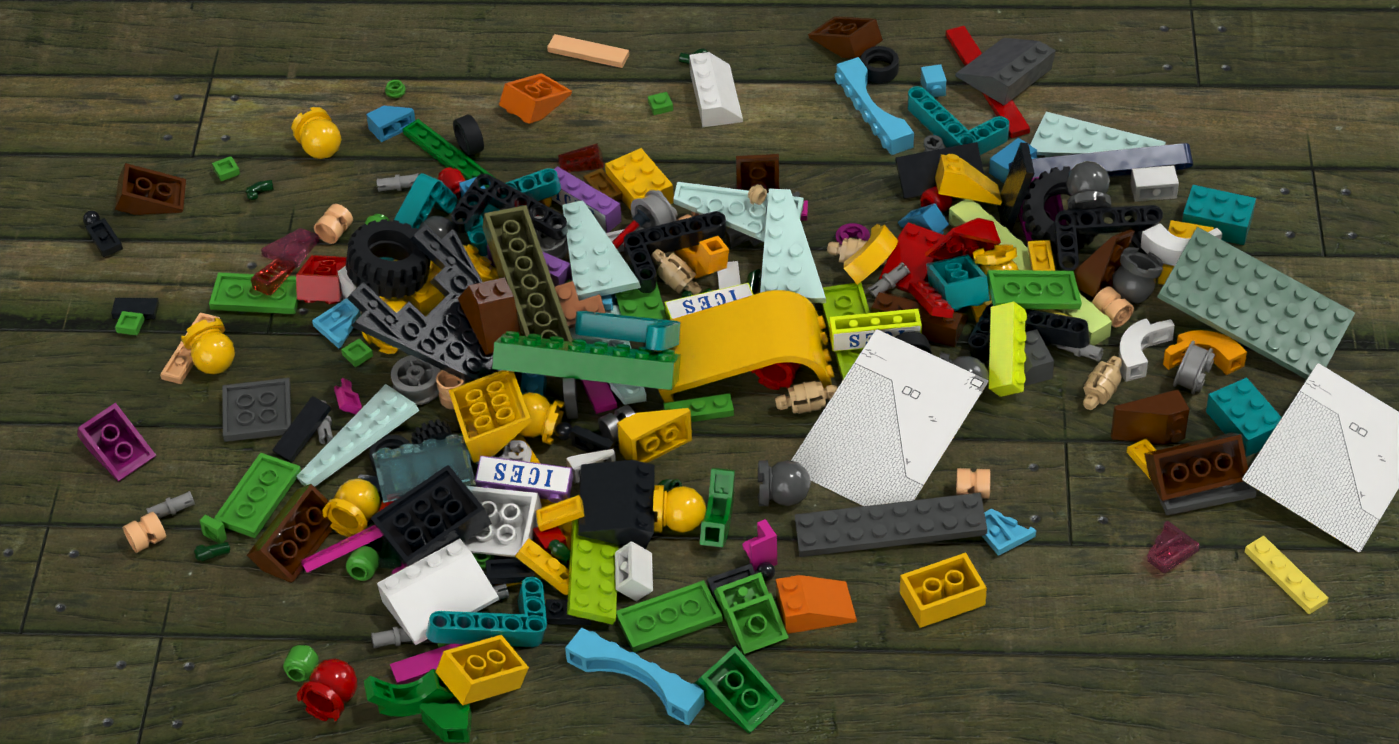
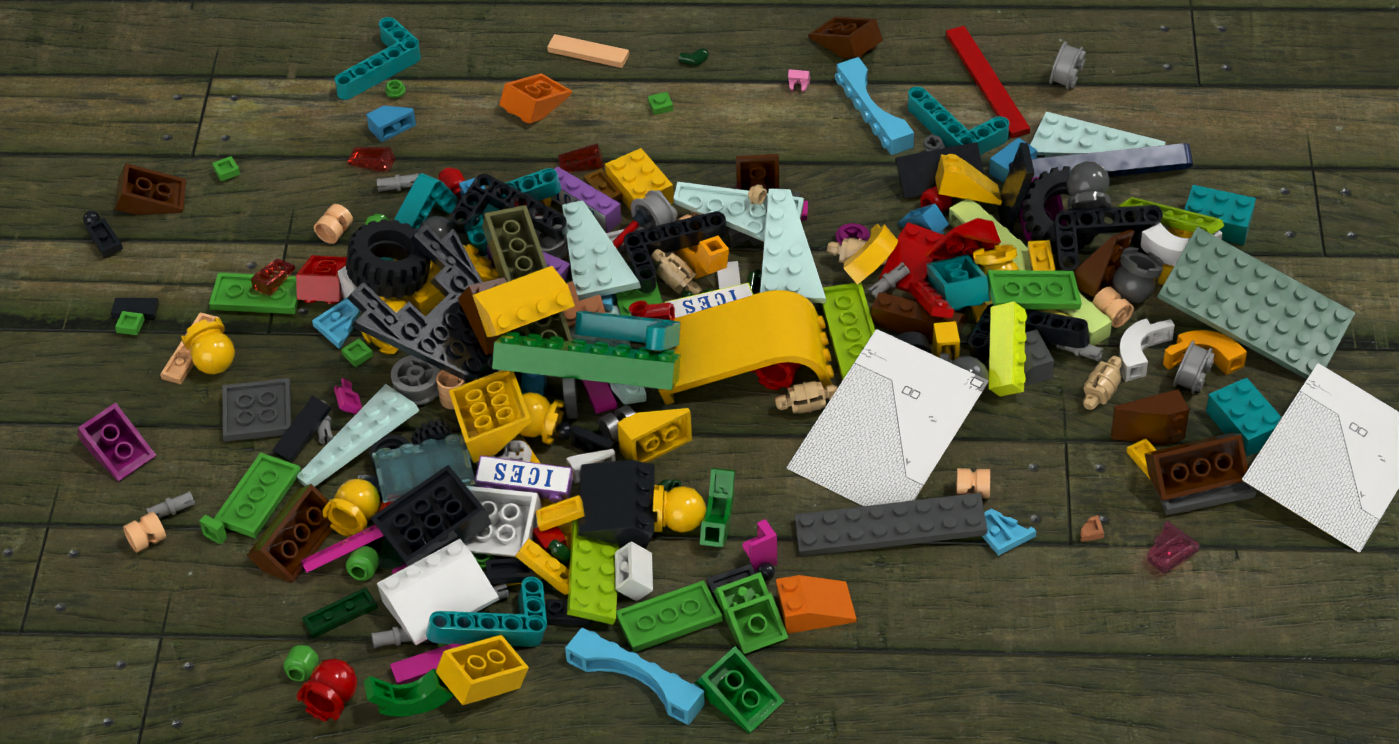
dark green arm [194,542,230,561] -> none
dark green arm [245,180,274,200] -> none
clear pink wing [261,228,319,268] -> none
yellow tile [291,107,342,159] -> none
green tile [402,119,497,188] -> none
green slope [420,702,472,743] -> none
black tyre [453,114,484,156] -> none
bright green plate [663,393,734,422] -> none
white slope [689,52,743,127] -> none
dark grey tile [758,460,811,506] -> none
neon yellow brick [830,309,922,351] -> none
black tyre [861,46,899,83] -> none
yellow brick [900,553,987,628] -> none
medium azure brick [921,64,947,97] -> none
dark grey slope [955,38,1056,105] -> none
white brick [1130,166,1179,202] -> none
light yellow plate [1245,536,1328,614] -> none
none -> dark green tile [302,587,377,639]
none -> teal beam [335,17,421,100]
none -> clear red slope [347,147,395,172]
none -> yellow slope [472,266,575,337]
none -> red piece [629,300,676,321]
none -> bright pink tile [788,69,810,92]
none -> yellow brick [932,321,960,361]
none -> light grey wheel [1049,41,1086,90]
none -> nougat tile [1080,515,1104,542]
none -> lime tile [1118,197,1224,234]

